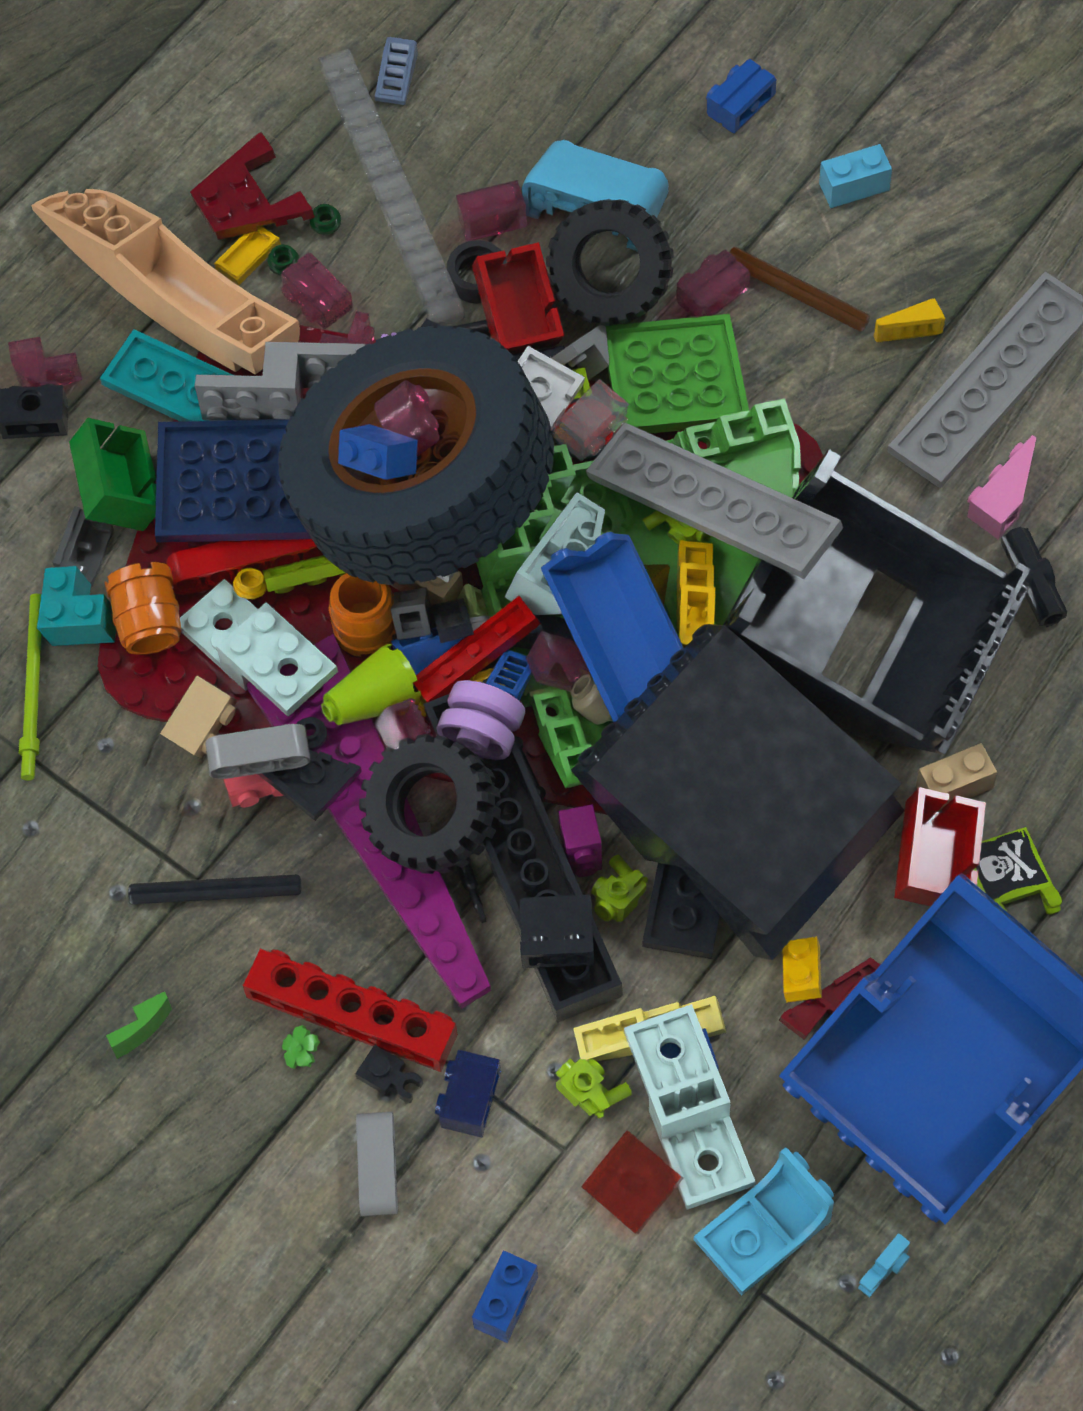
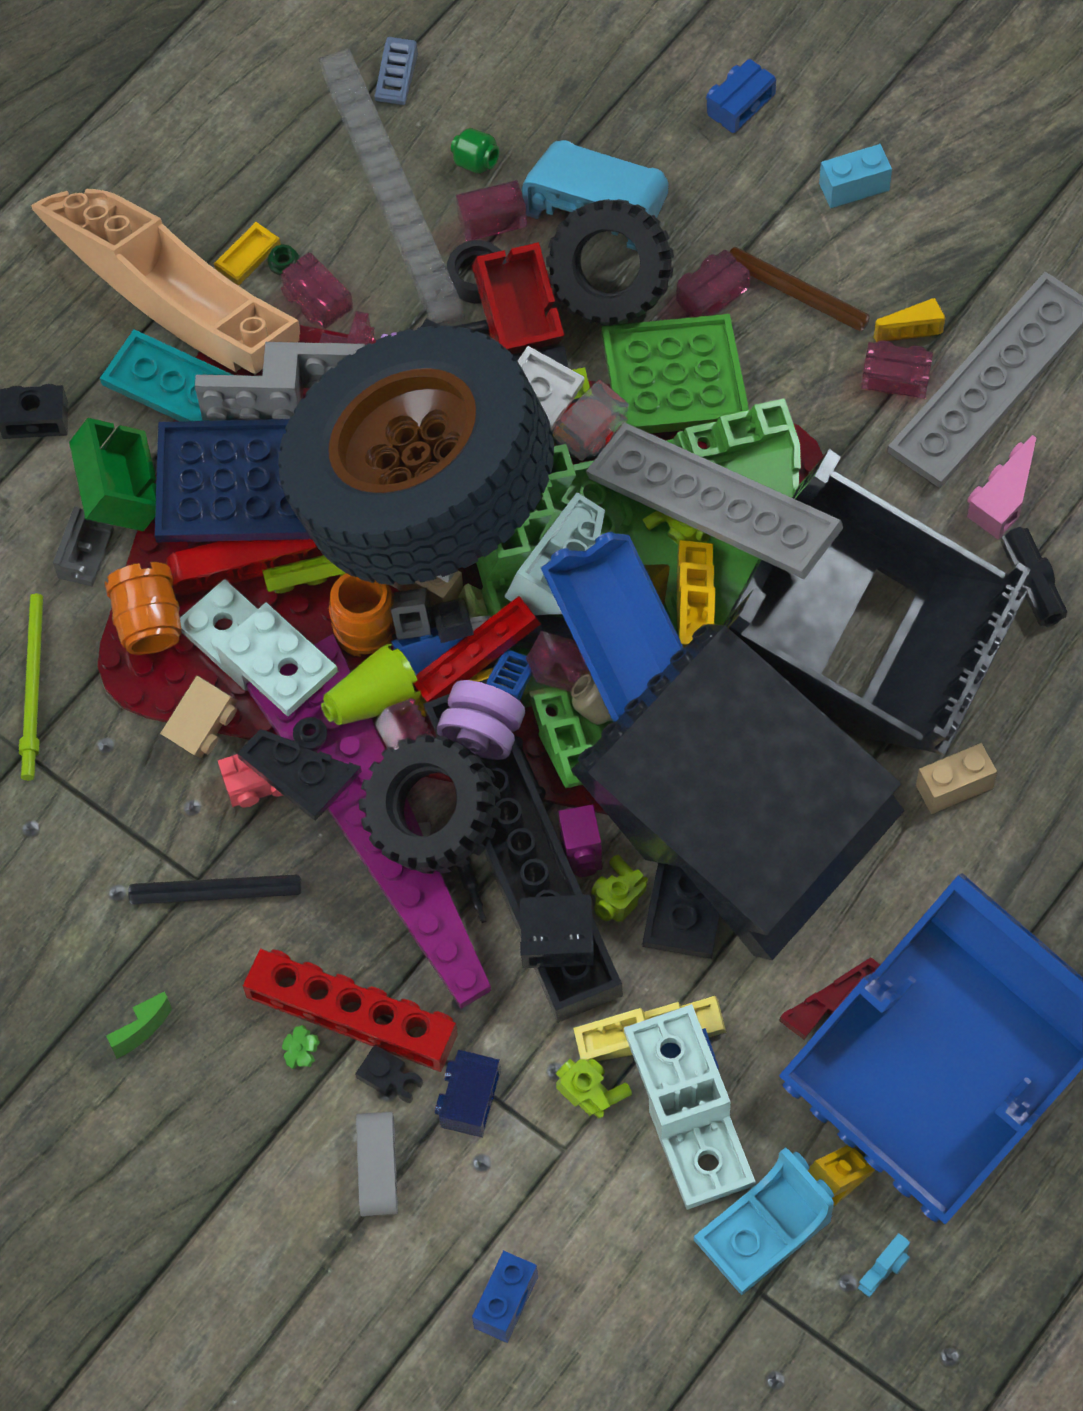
clear pink brick [8,337,82,387] -> none
teal brick [37,566,116,646] -> none
dark red wing [190,132,315,240] -> none
light grey beam [205,724,310,779] -> none
yellow plate [233,568,267,599] -> none
dark green plate [309,204,341,235] -> none
blue brick [338,424,418,480] -> none
clear pink brick [375,380,439,457] -> none
light grey slope [551,324,609,380] -> none
clear red plate [581,1130,684,1234] -> none
yellow plate [783,936,822,1003] -> none
red piece [894,787,986,906] -> none
flag [974,827,1062,915] -> none
none -> green head [451,128,499,174]
none -> yellow slope [808,1145,875,1206]
none -> clear pink brick [861,341,933,399]

